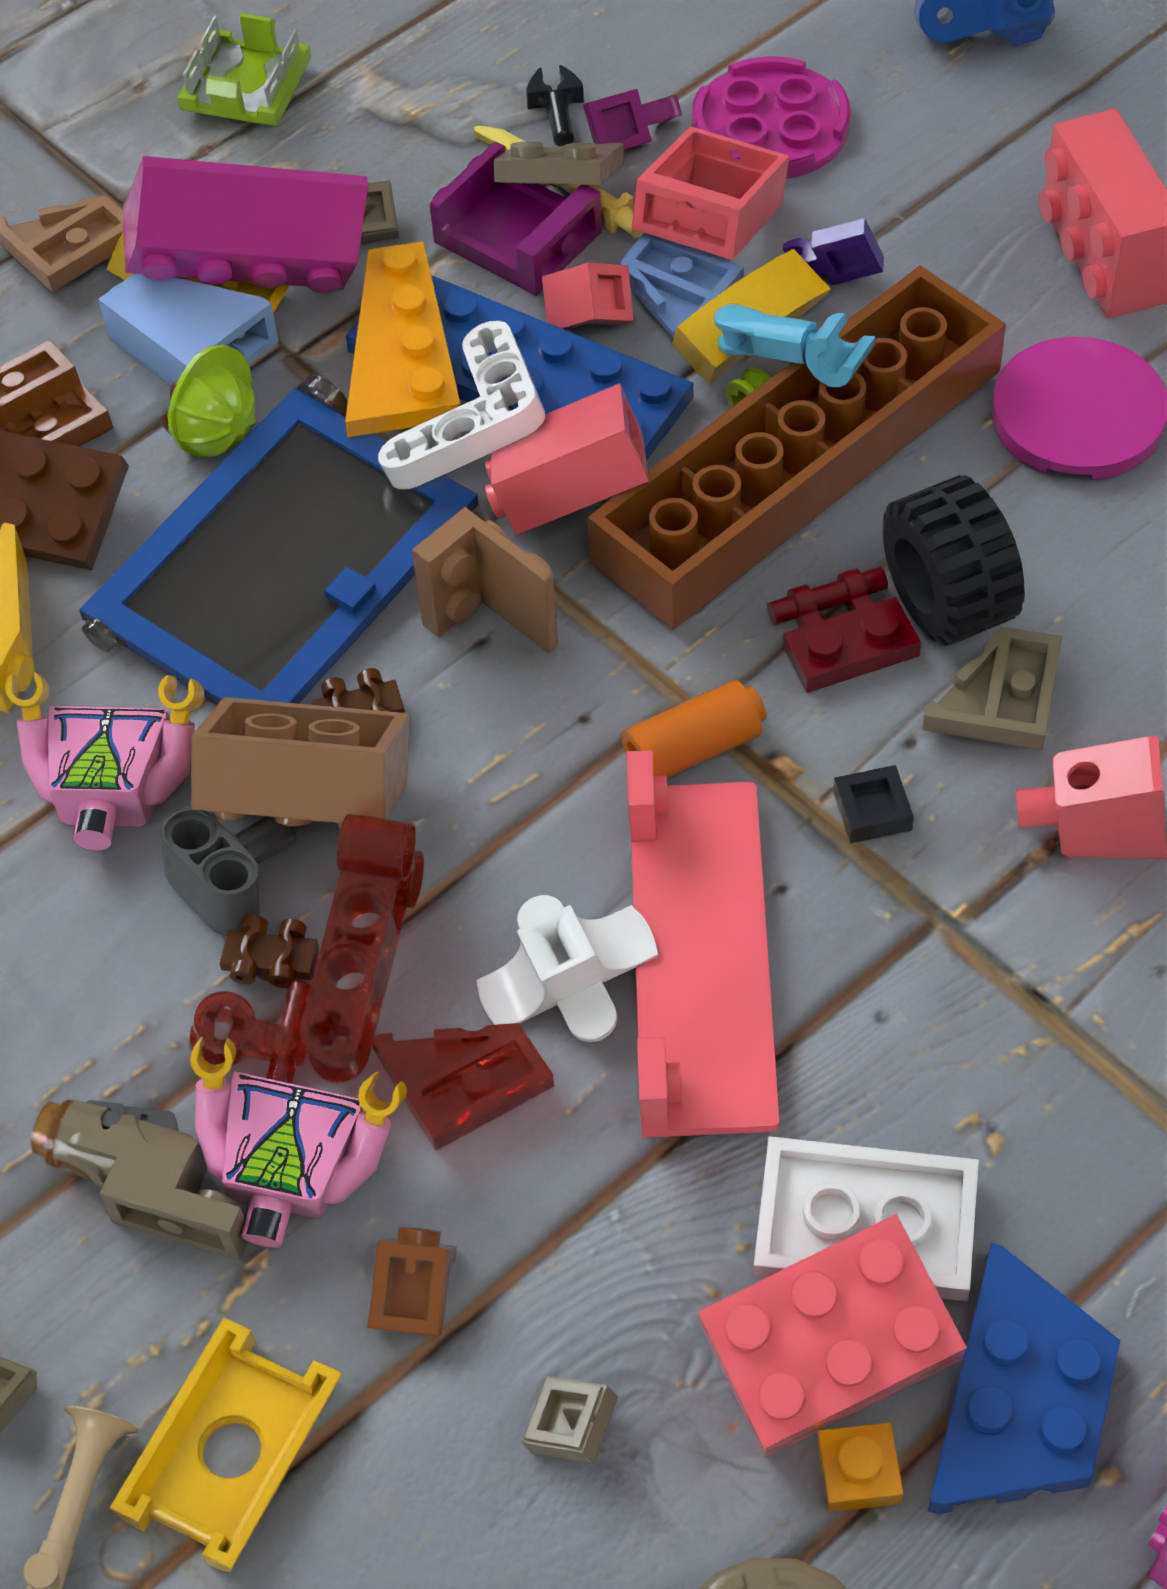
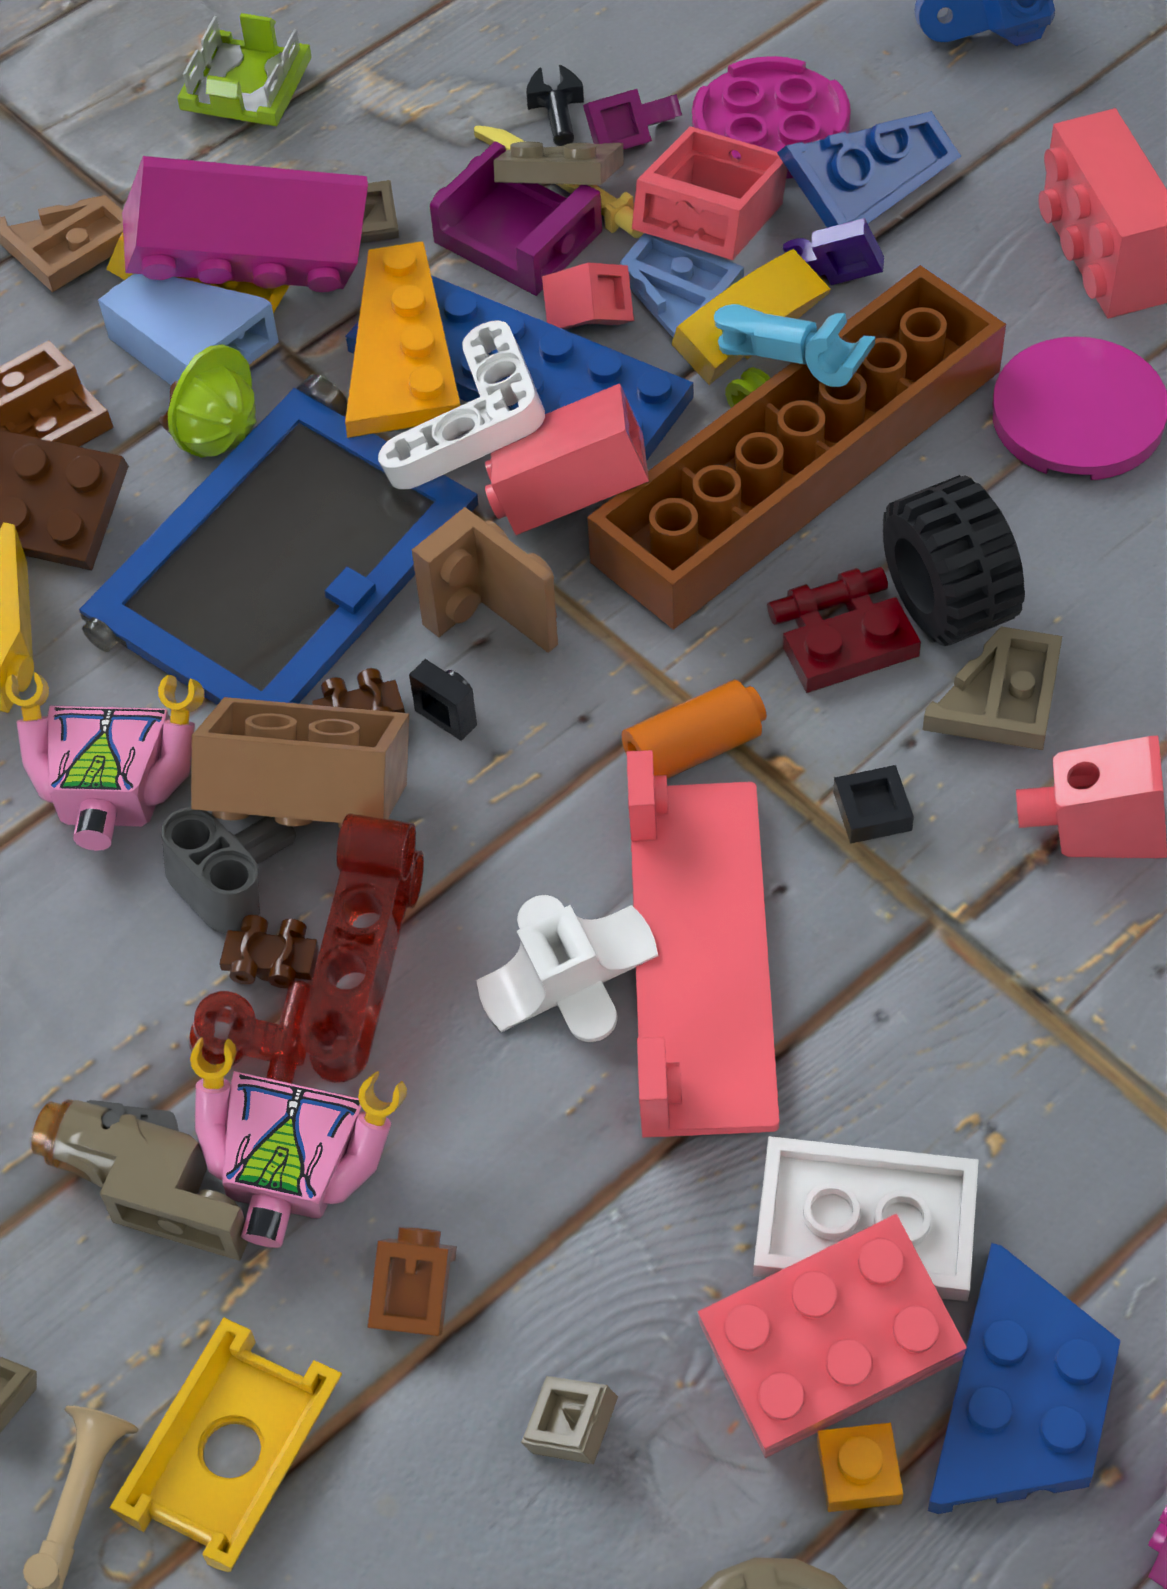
clear red wing [371,1023,554,1151] -> none
none -> black plate [409,659,477,741]
none -> wing [777,111,961,228]

